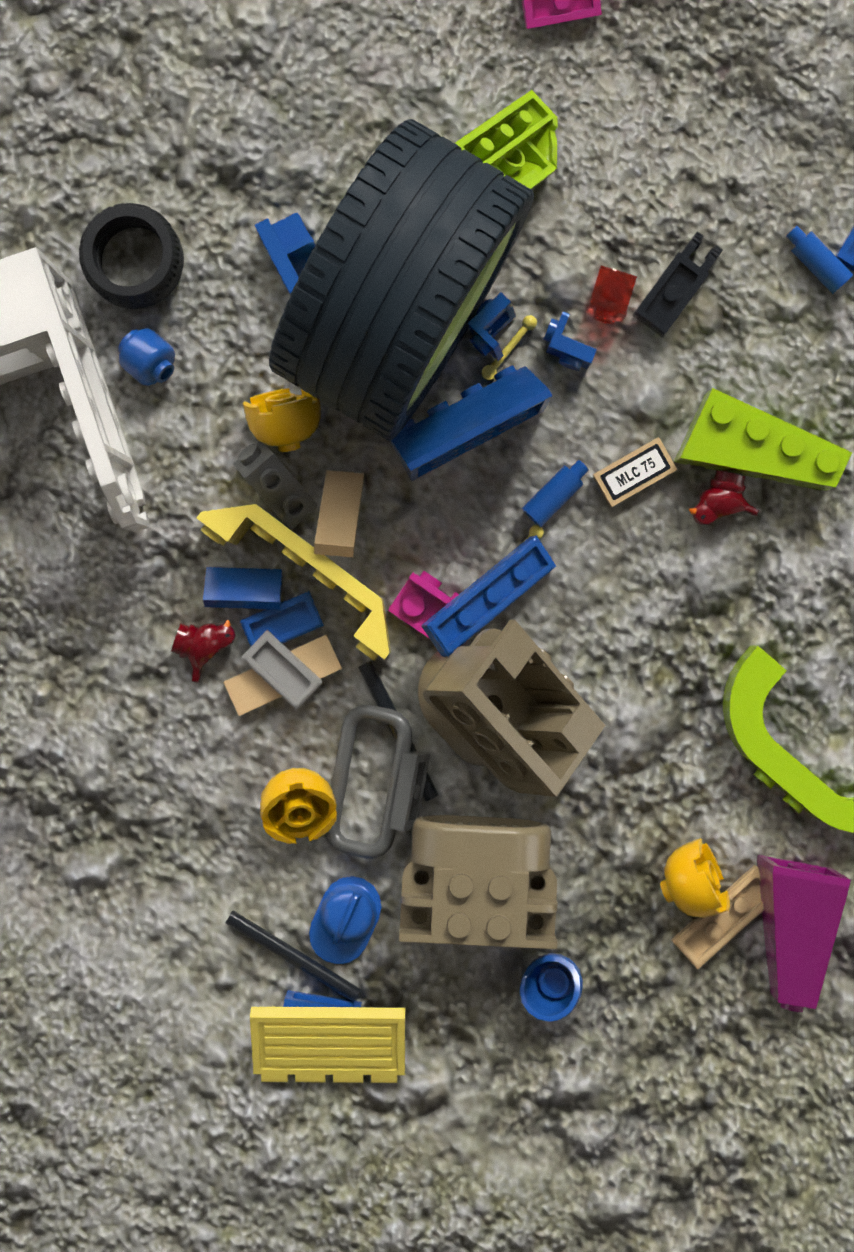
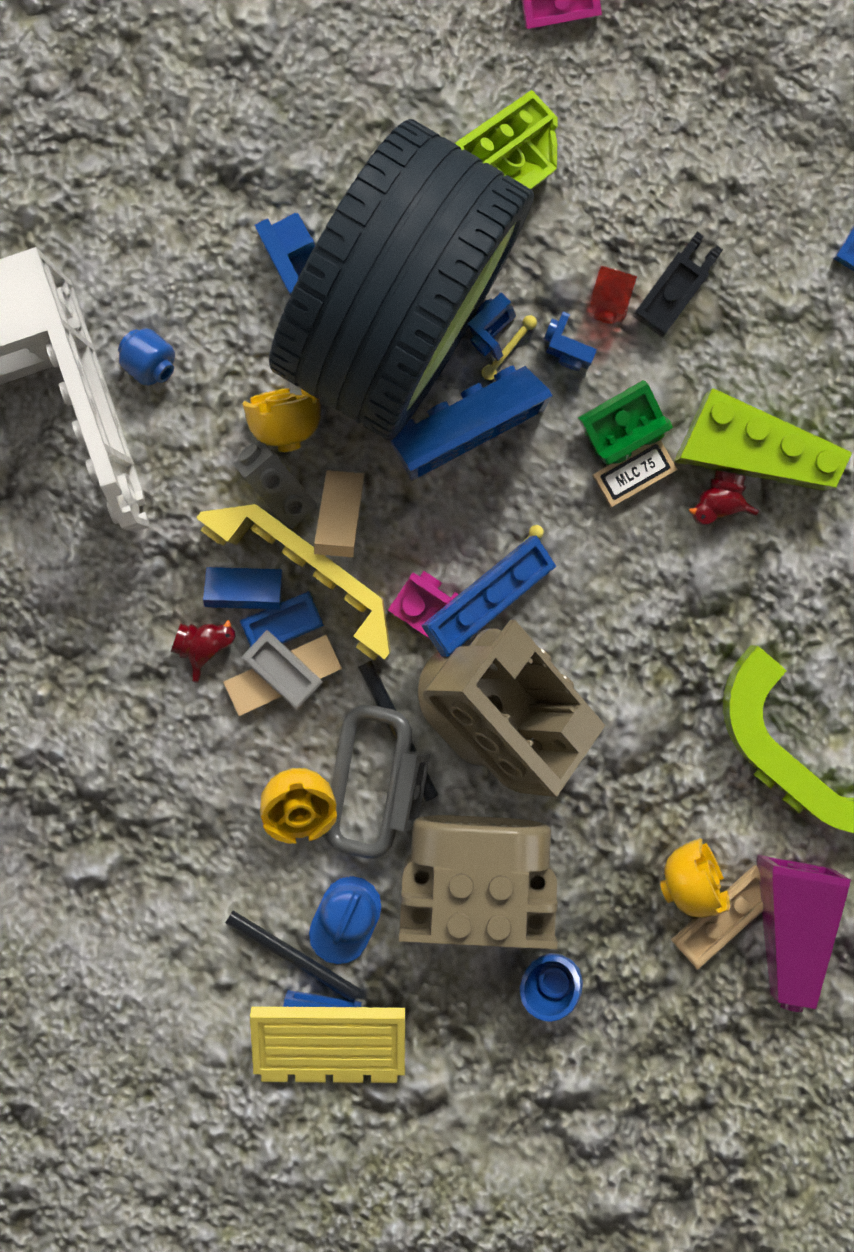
black tyre [79,203,184,309] -> none
blue cylinder [521,460,589,528] -> none
blue cylinder [786,226,853,294] -> none
none -> green bracket [578,380,673,465]

